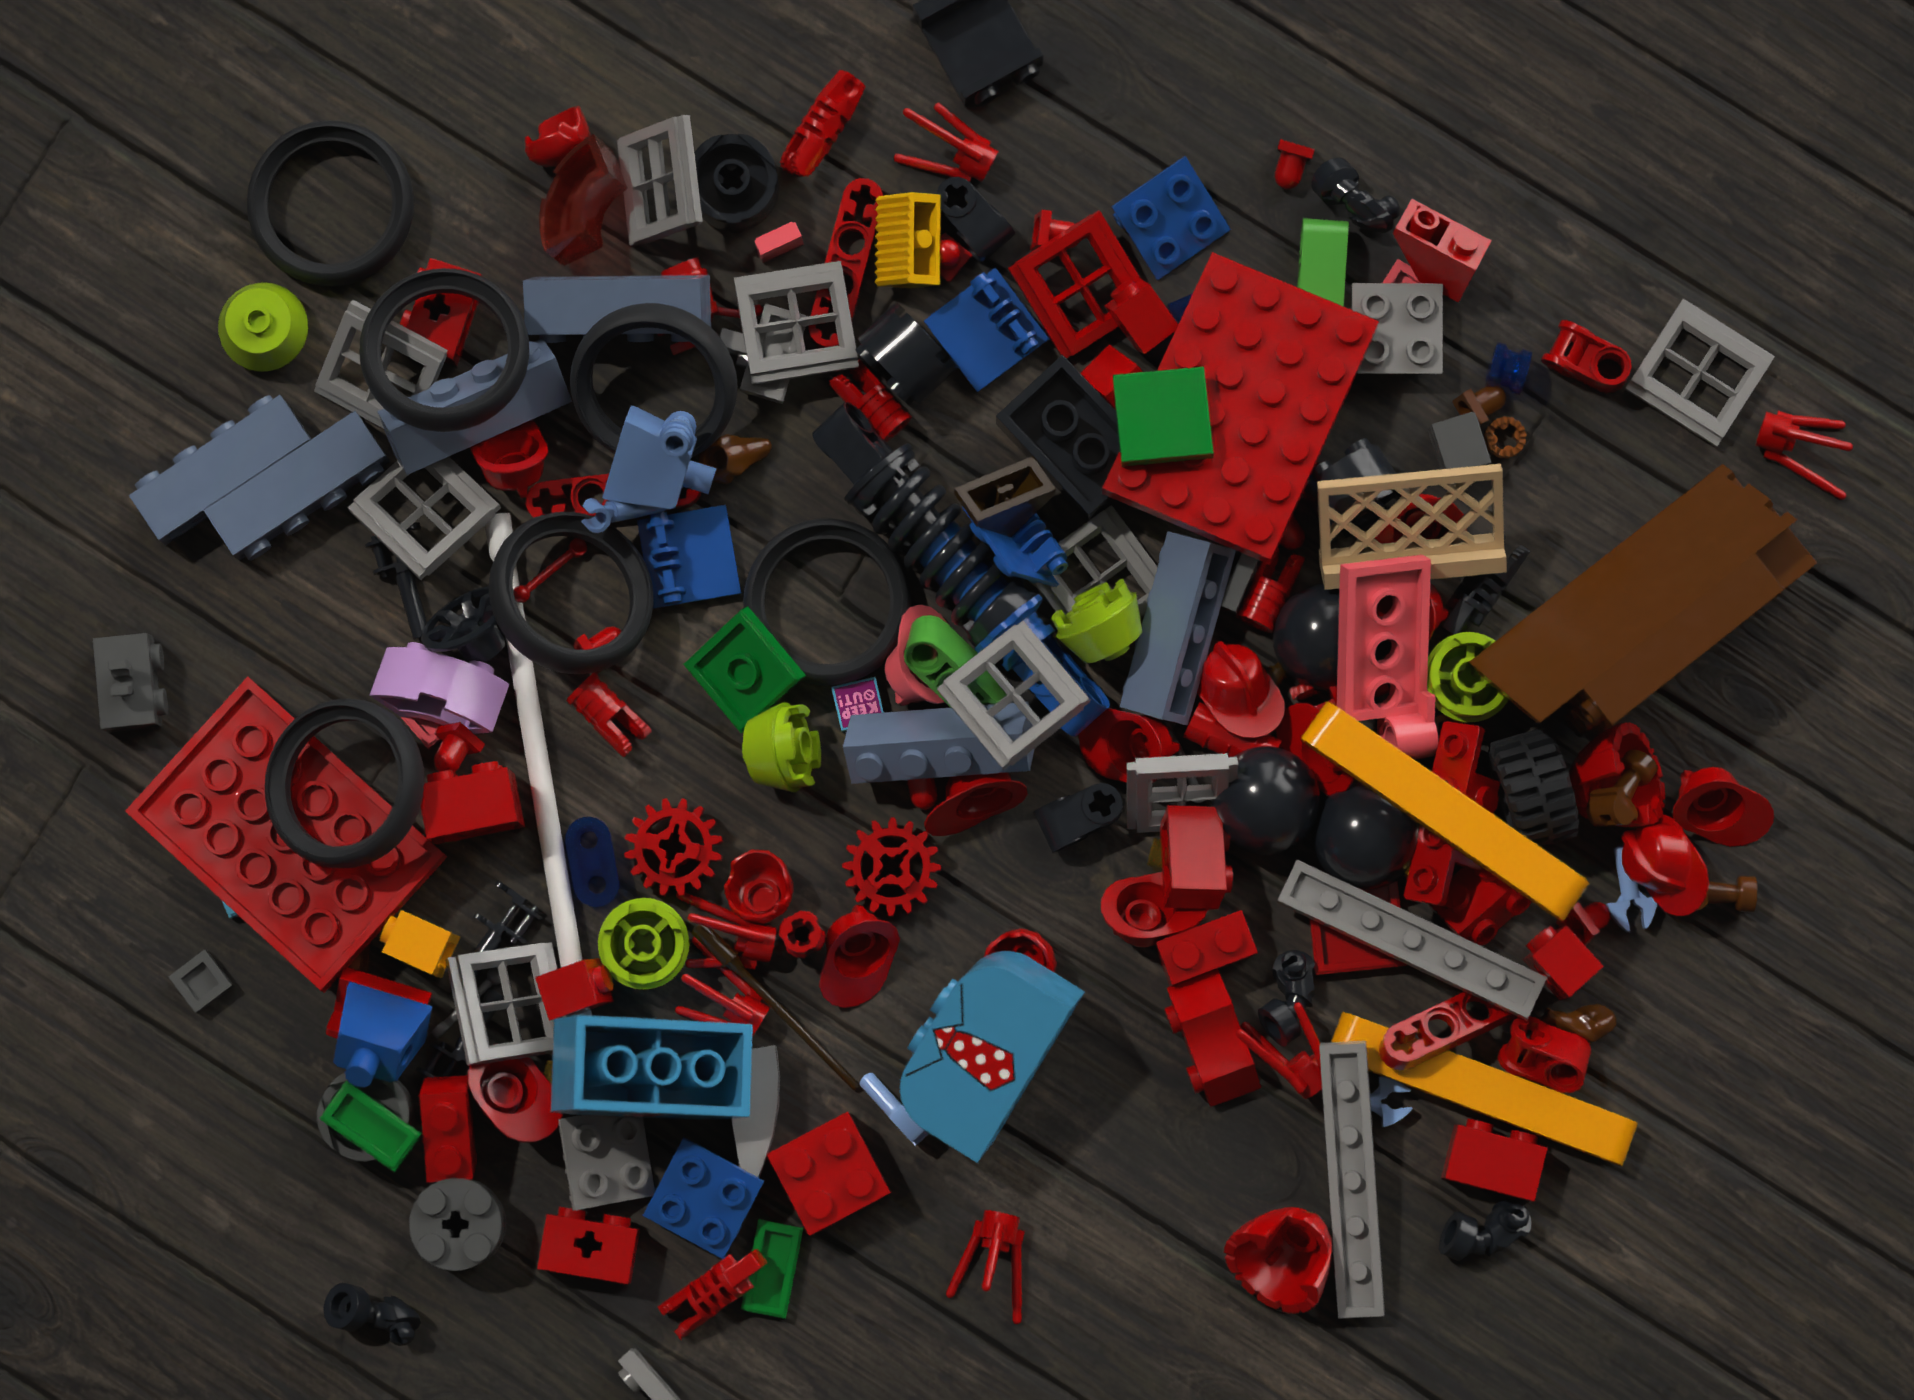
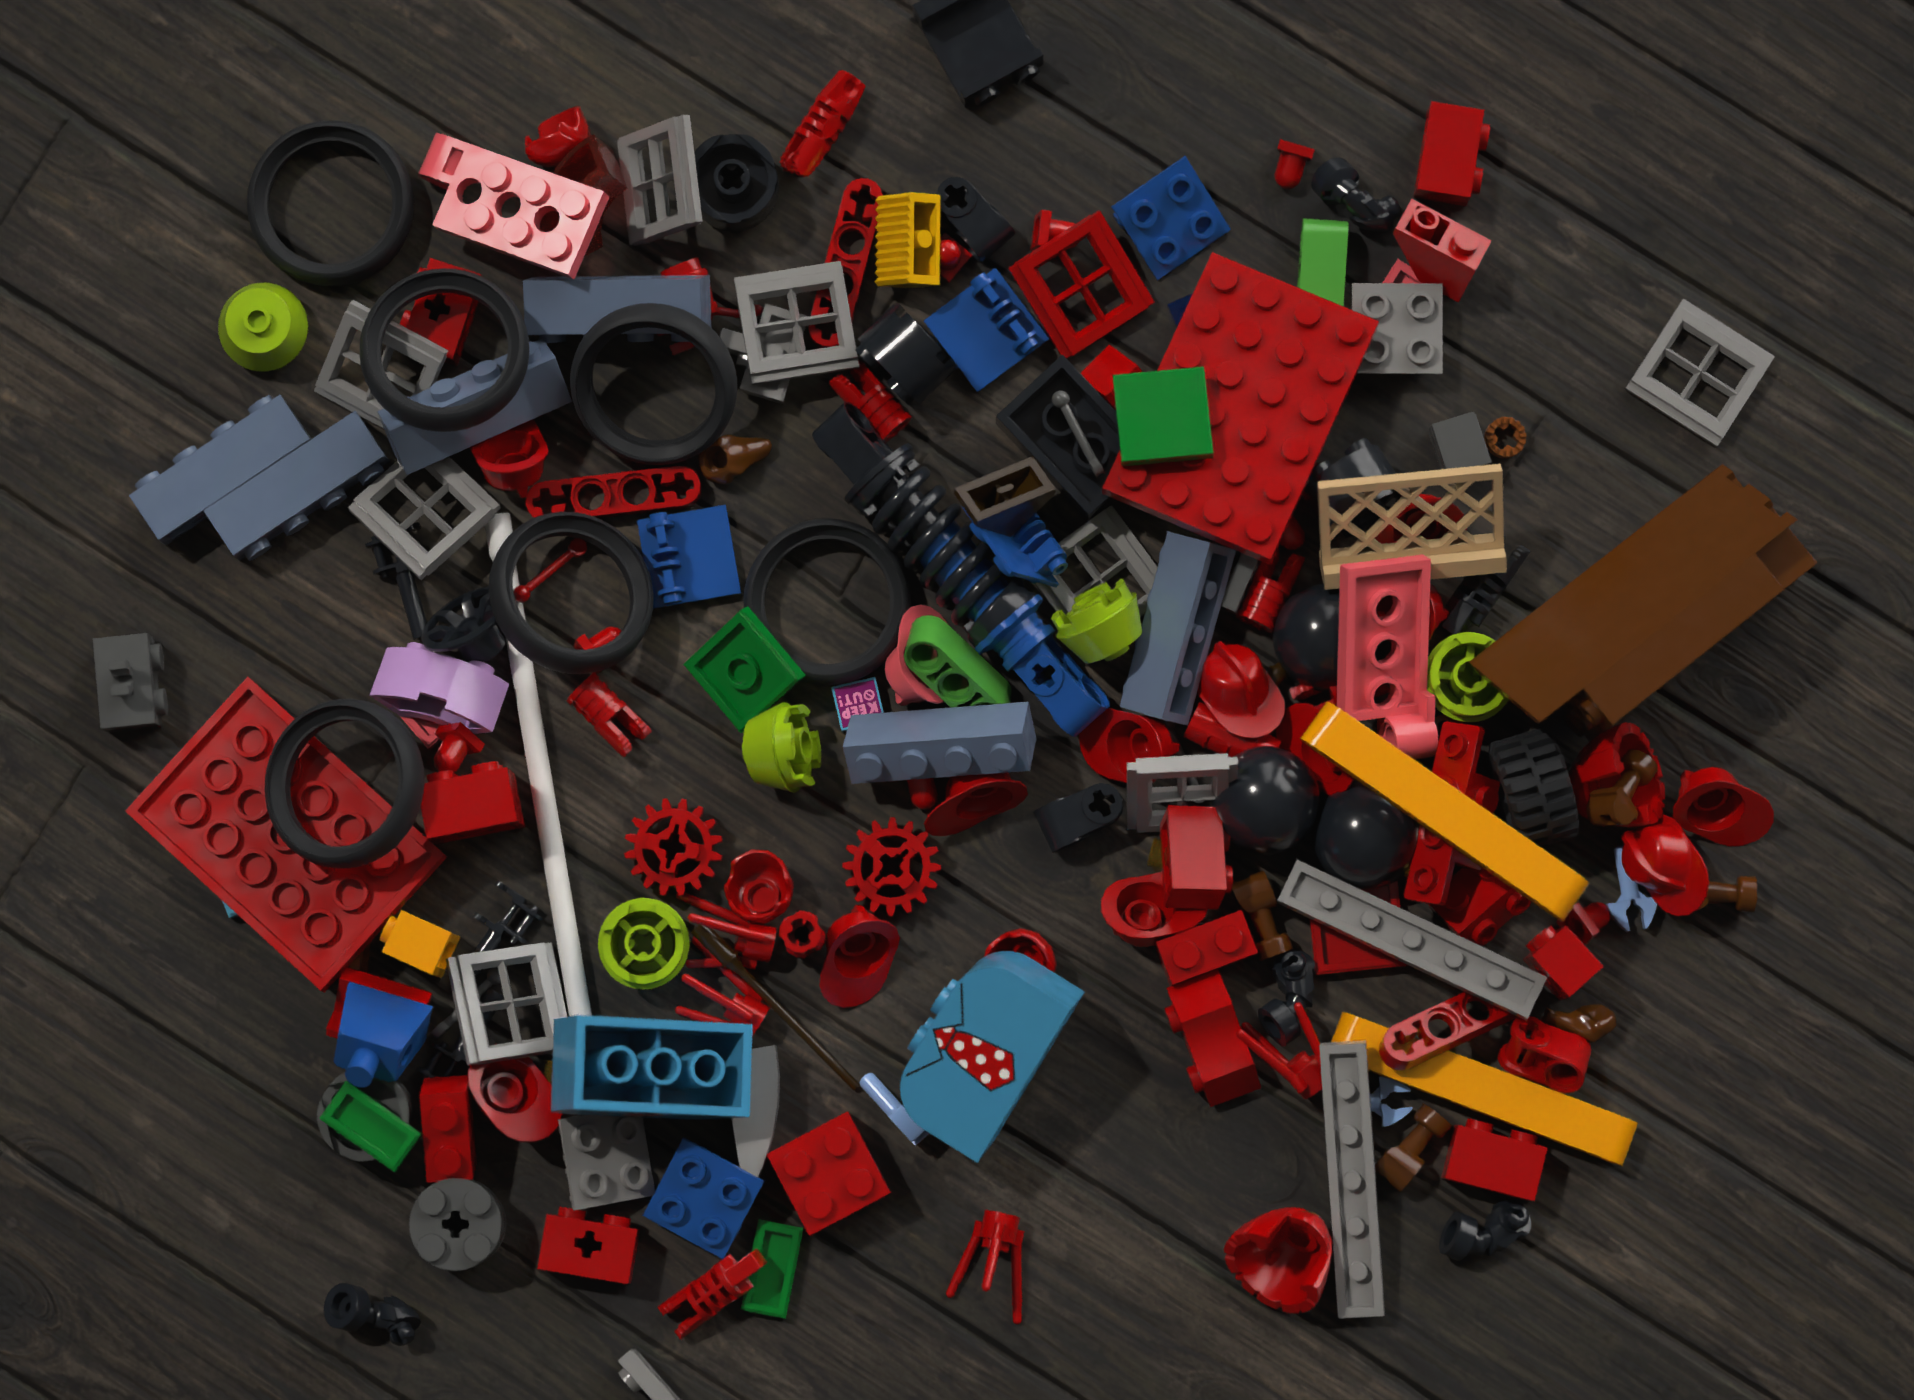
dark grey tile [169,949,234,1014] -> none
red brick [535,958,614,1021] -> none
clear blue plate [565,817,620,908] -> none
medium blue torso [581,405,716,533] -> none
coral tile [754,222,803,263] -> none
red plant [894,103,999,182] -> none
light grey piece [937,621,1091,770] -> none
red brick [1104,279,1178,354] -> none
reddish brown piece [1452,384,1506,426] -> none
clear blue wheel [1485,342,1532,395] -> none
red piece [1541,320,1632,393] -> none
red plant [1755,411,1853,500] -> none
none -> coral hinge [418,133,610,279]
none -> dark grey hinge [1052,390,1105,477]
none -> reddish brown leg [1231,870,1293,961]
none -> reddish brown leg [1375,1103,1452,1192]
none -> red brick [1413,101,1490,206]

